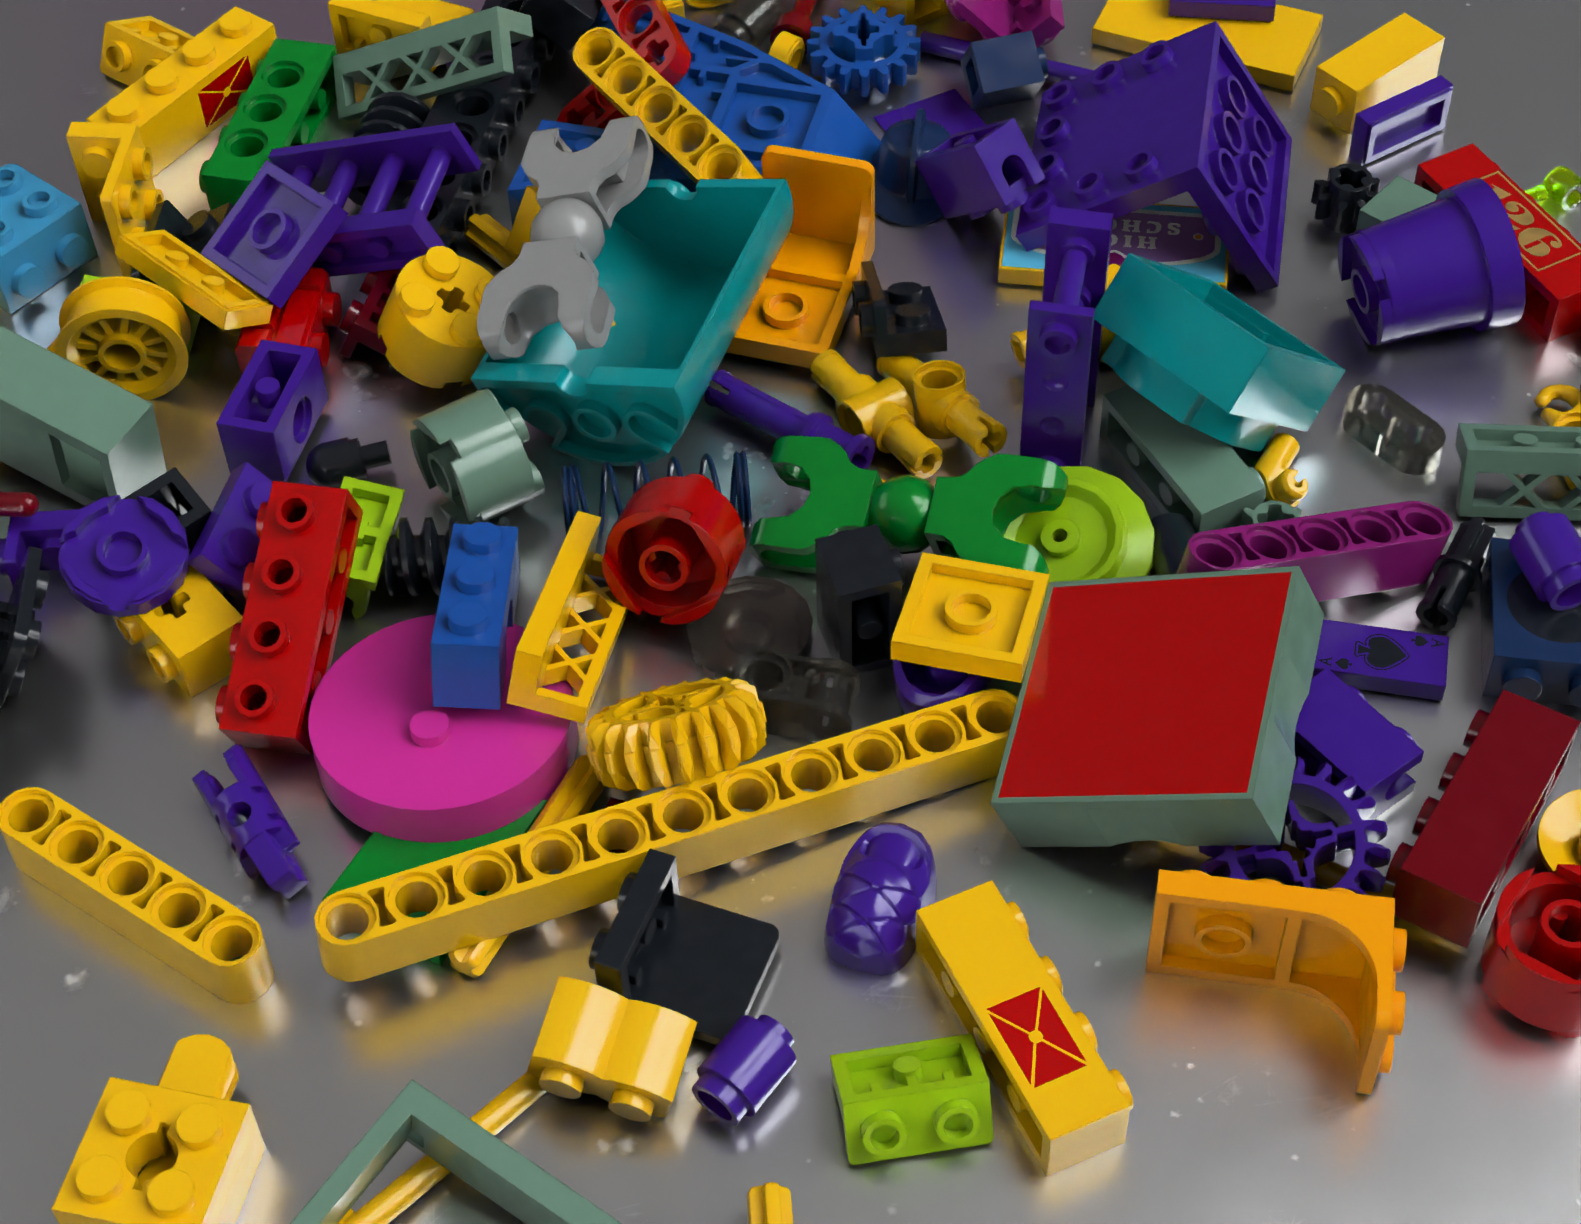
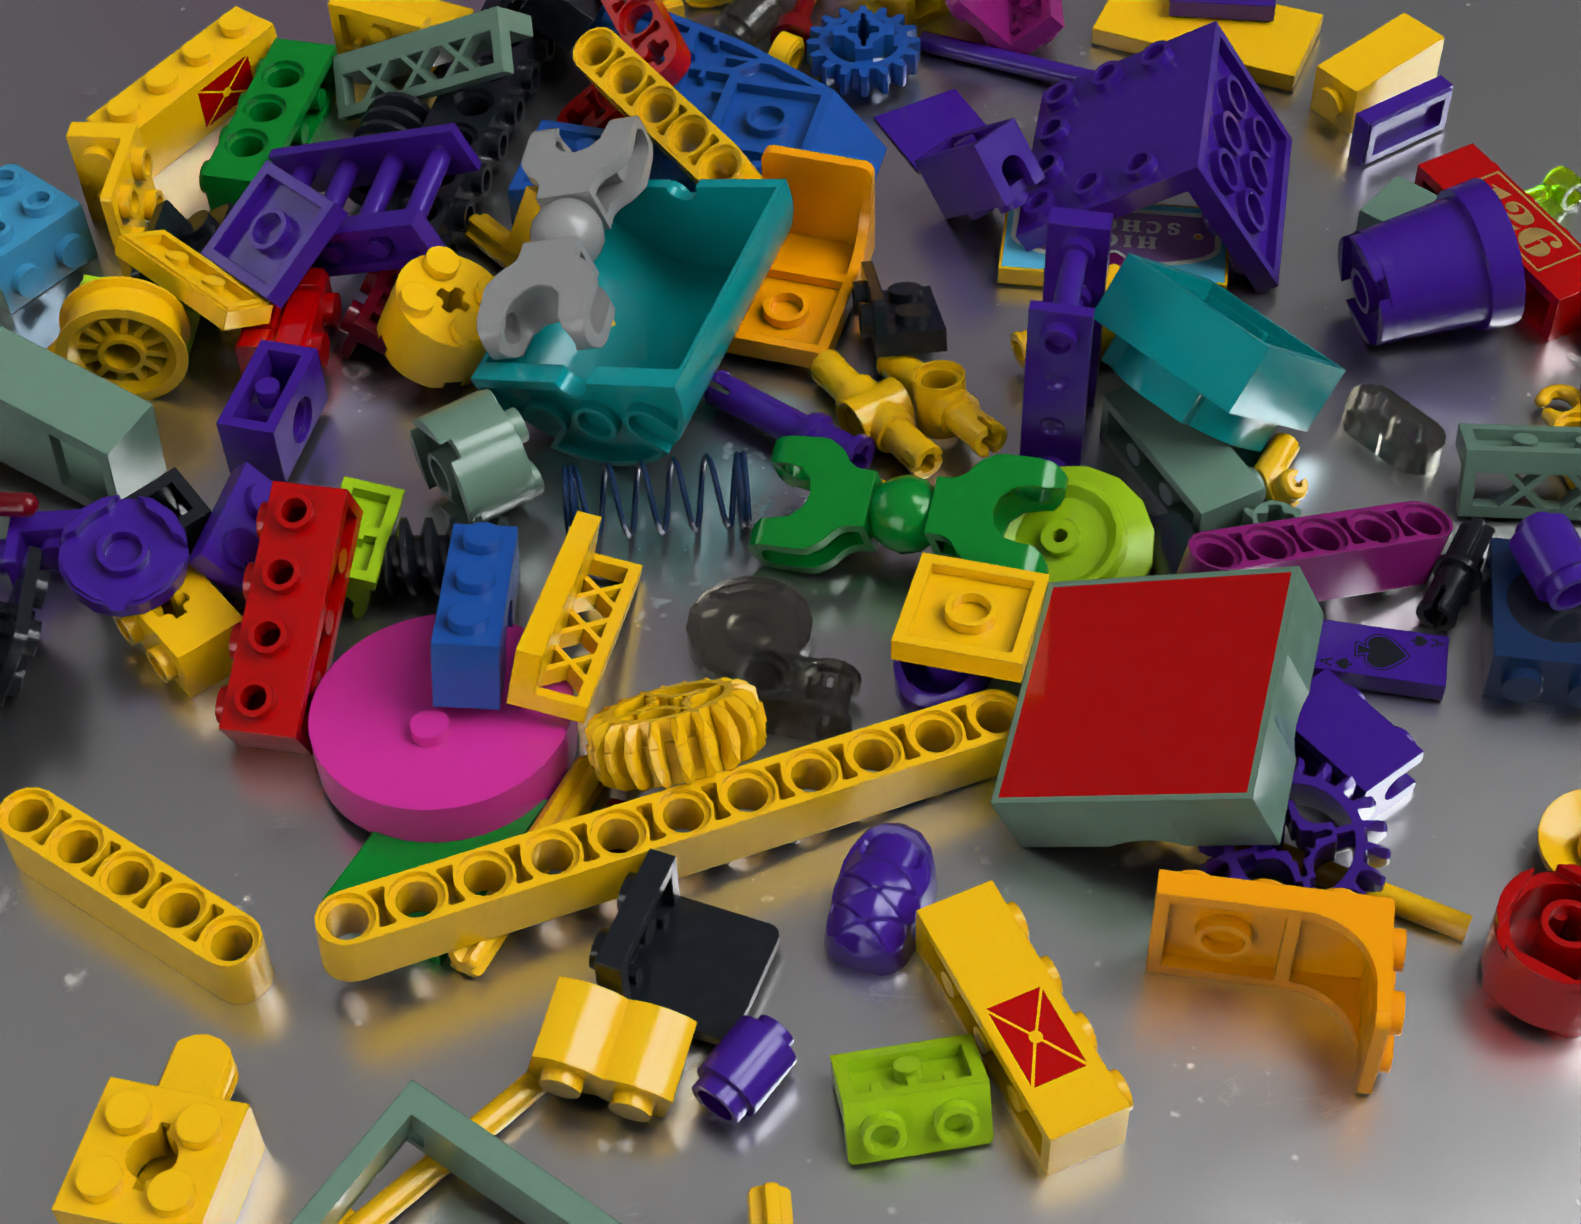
yellow bracket [100,16,195,86] -> none
dark purple hinge [192,744,309,899] -> none
black cylinder [306,437,392,488] -> none
red brick [602,473,746,625] -> none
black brick [815,524,906,679] -> none
dark blue piece [872,108,950,227] -> none
dark blue brick [960,30,1048,111] -> none
black gear [1311,163,1380,234] -> none
dark red brick [1386,689,1581,949] -> none

